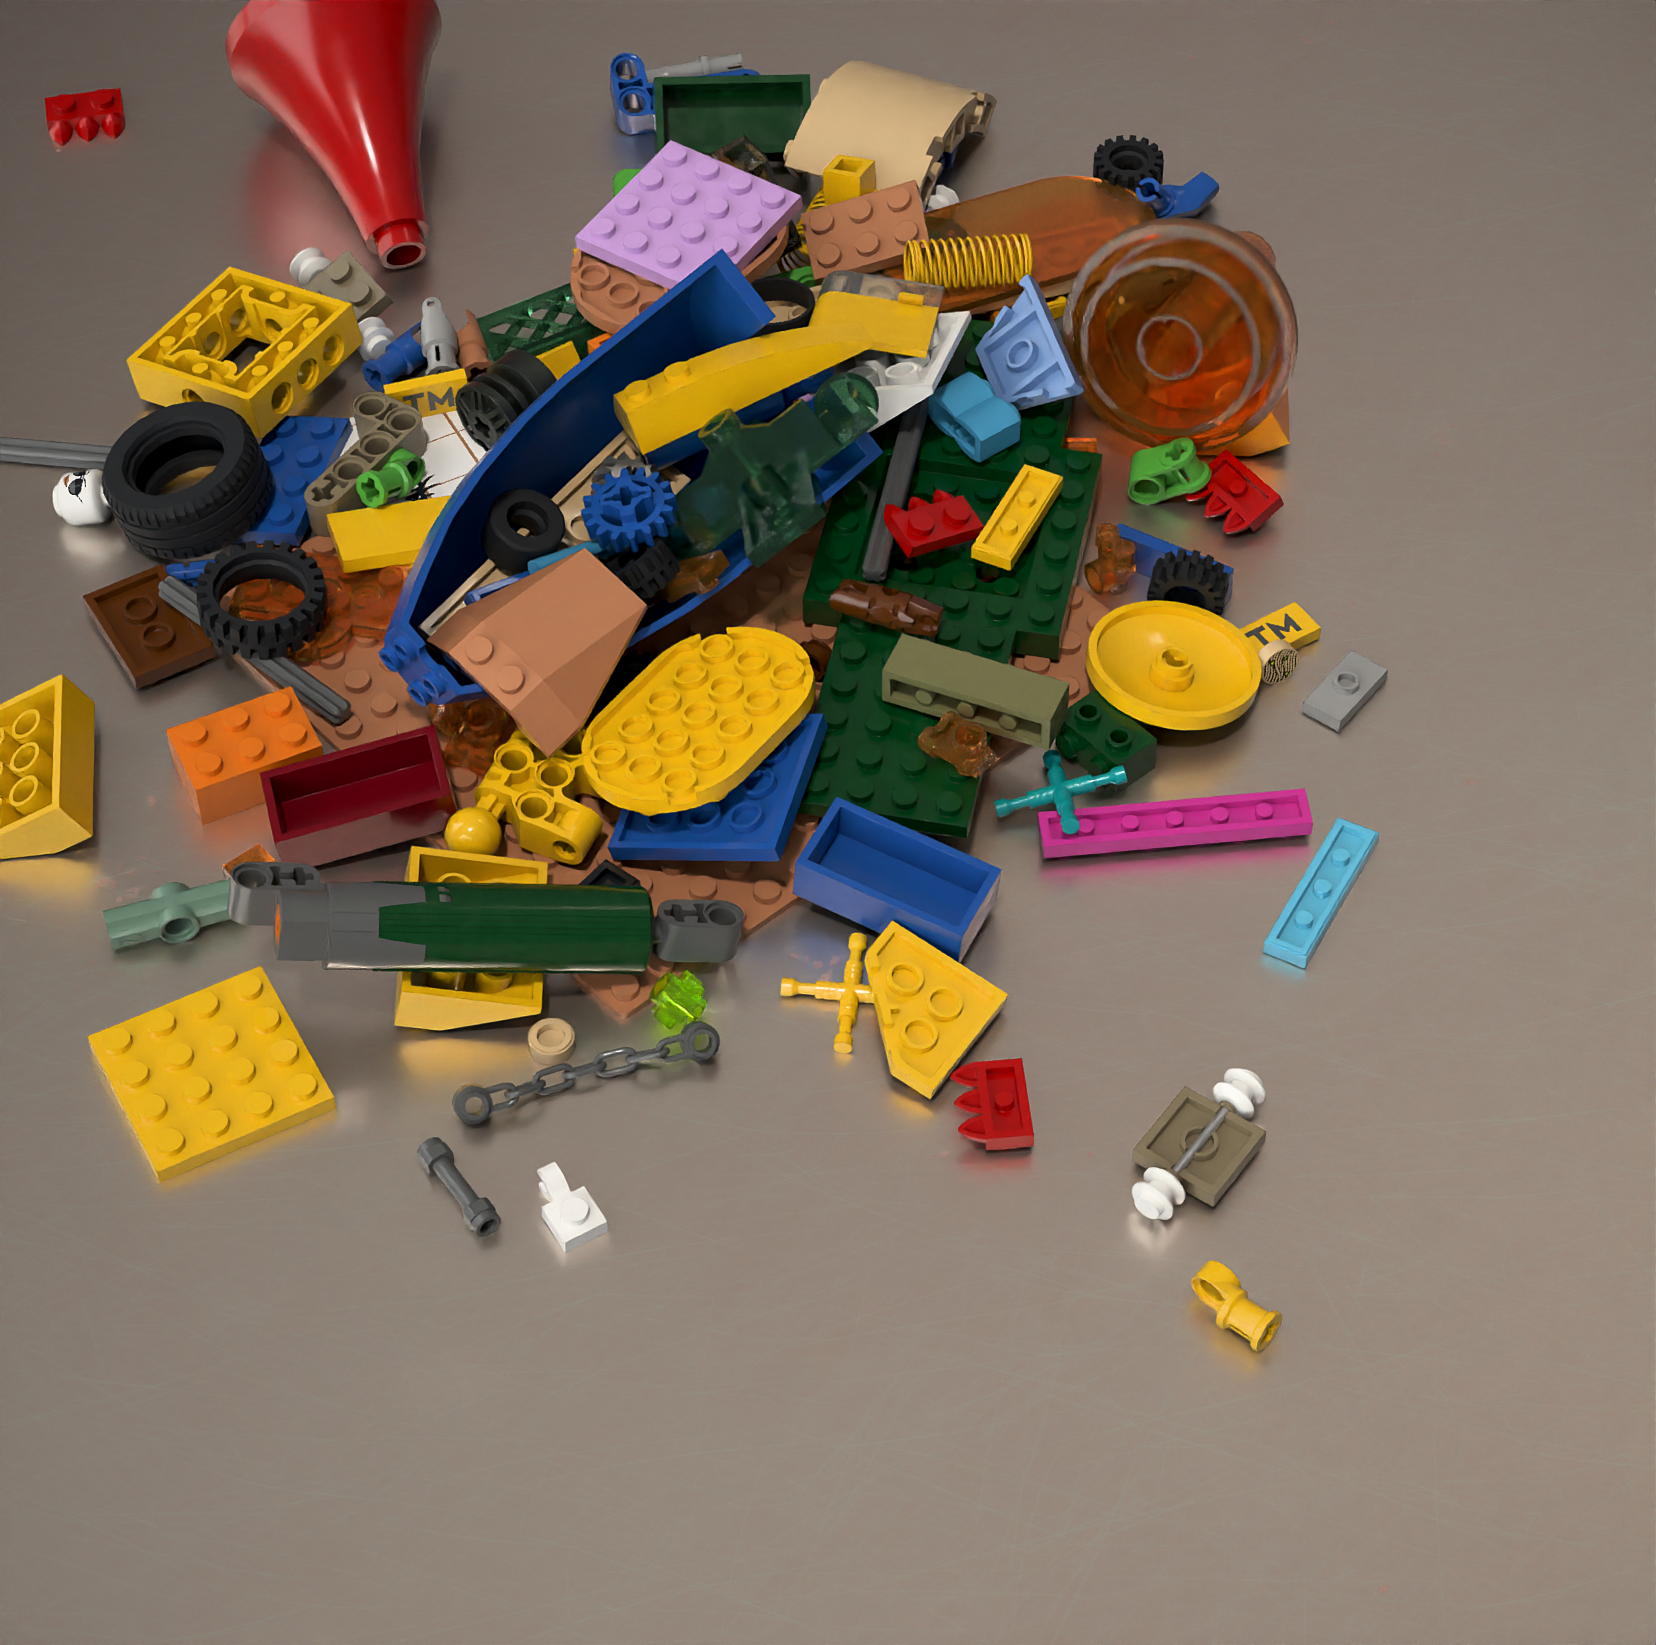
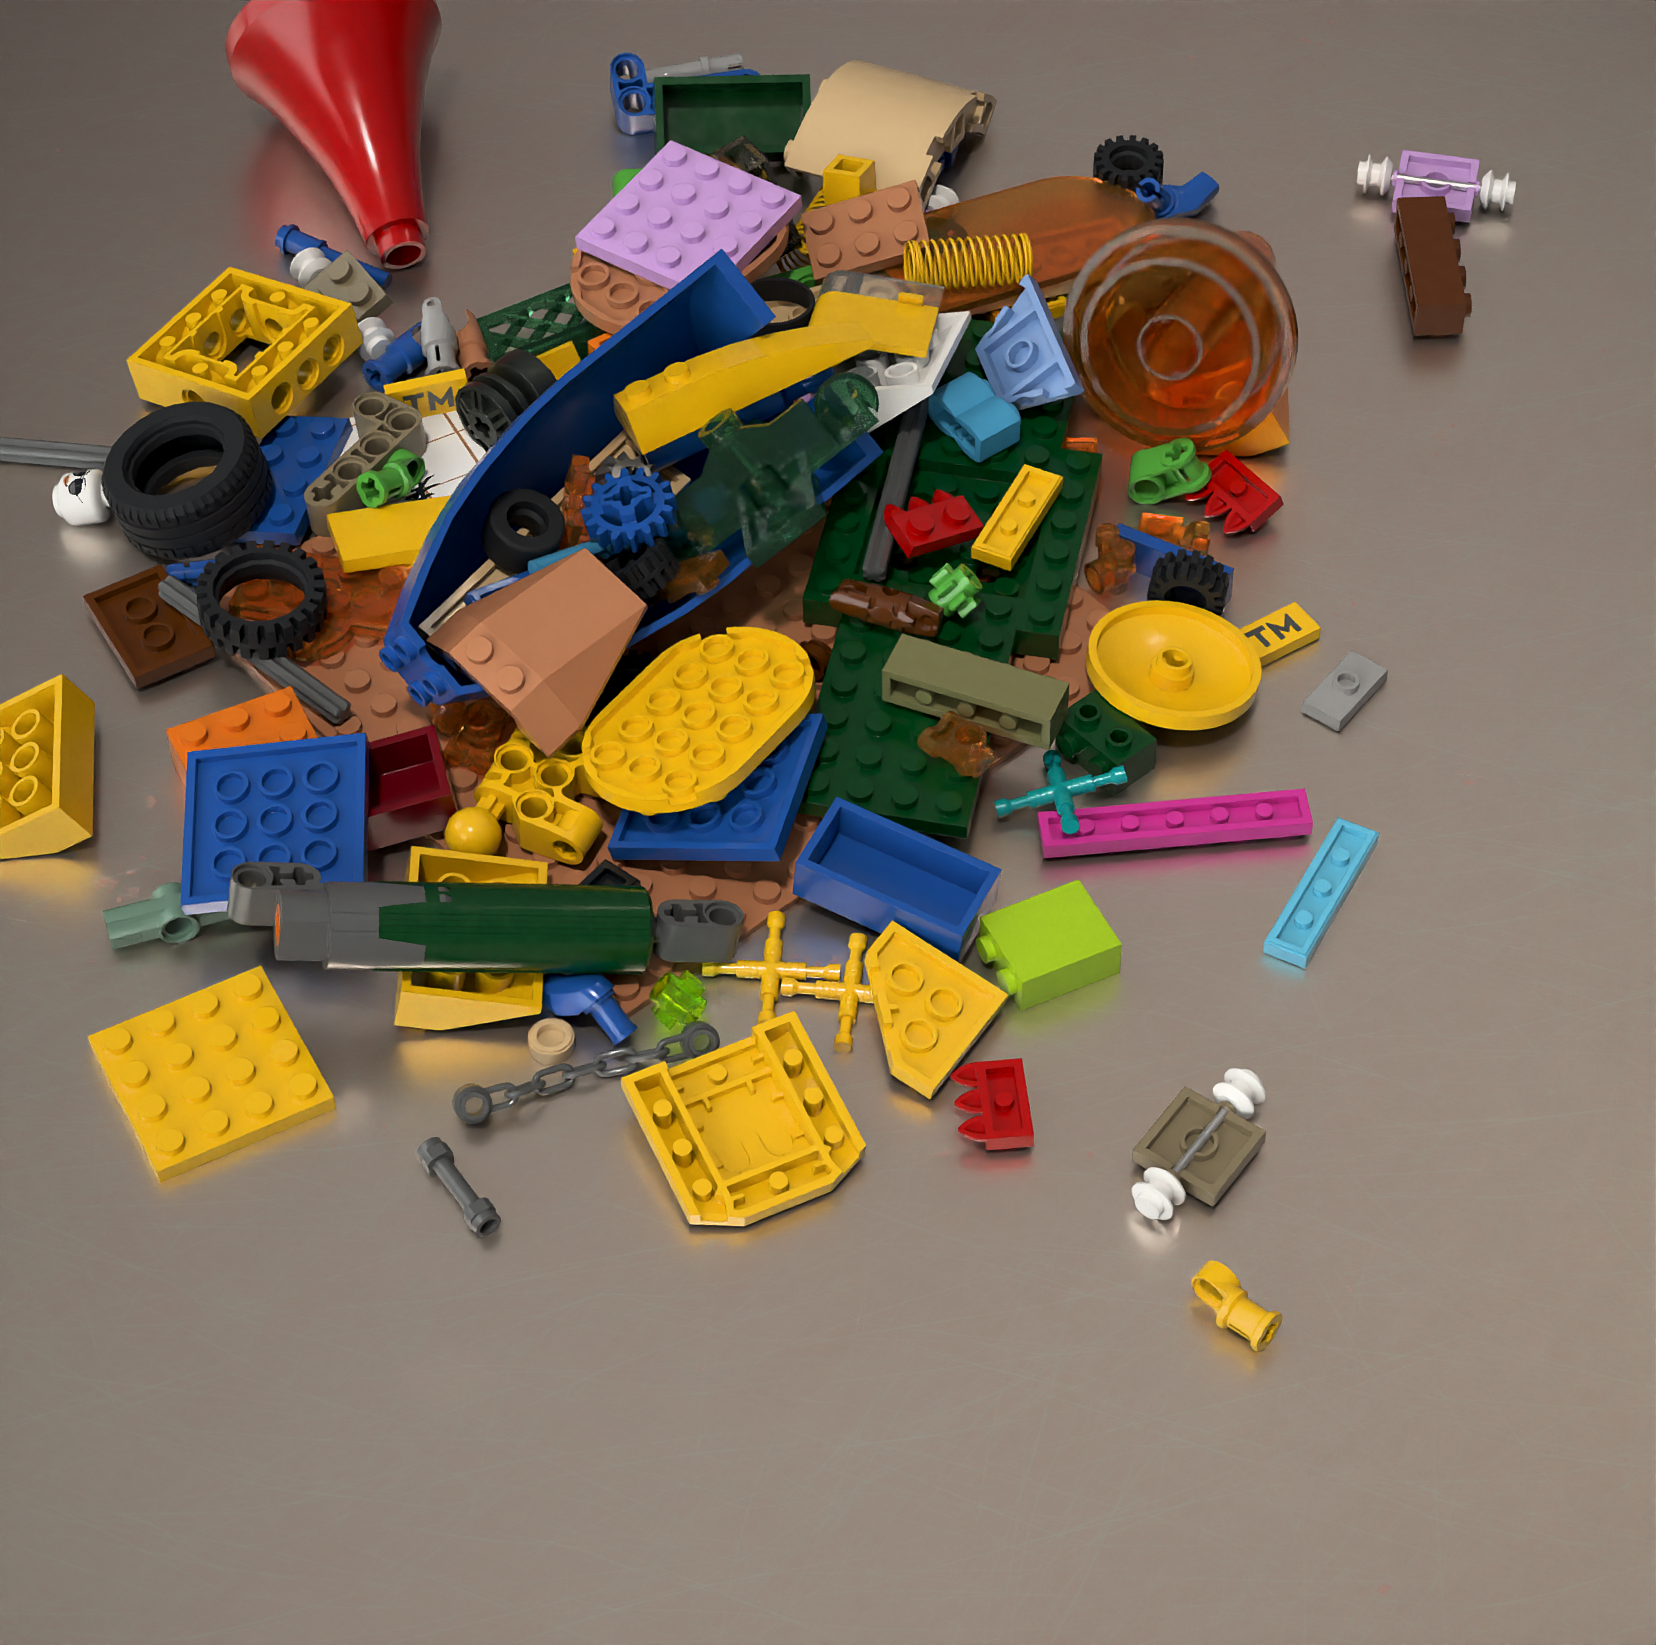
red plate [44,88,126,146] -> none
white plate [537,1162,608,1253] -> none
tile [1258,640,1299,684] -> none
none -> blue plate [180,733,370,915]
none -> blue pin [275,224,392,288]
none -> blue arm [542,974,638,1046]
none -> clear orange plate [558,454,595,550]
none -> yellow wedge [621,1010,866,1226]
none -> yellow piece [702,911,841,1025]
none -> bright green gear [928,563,983,618]
none -> lime brick [976,879,1122,1011]
none -> clear orange plate [1137,512,1211,556]
none -> plate [1356,150,1516,223]
none -> reddish brown brick [1394,196,1472,336]

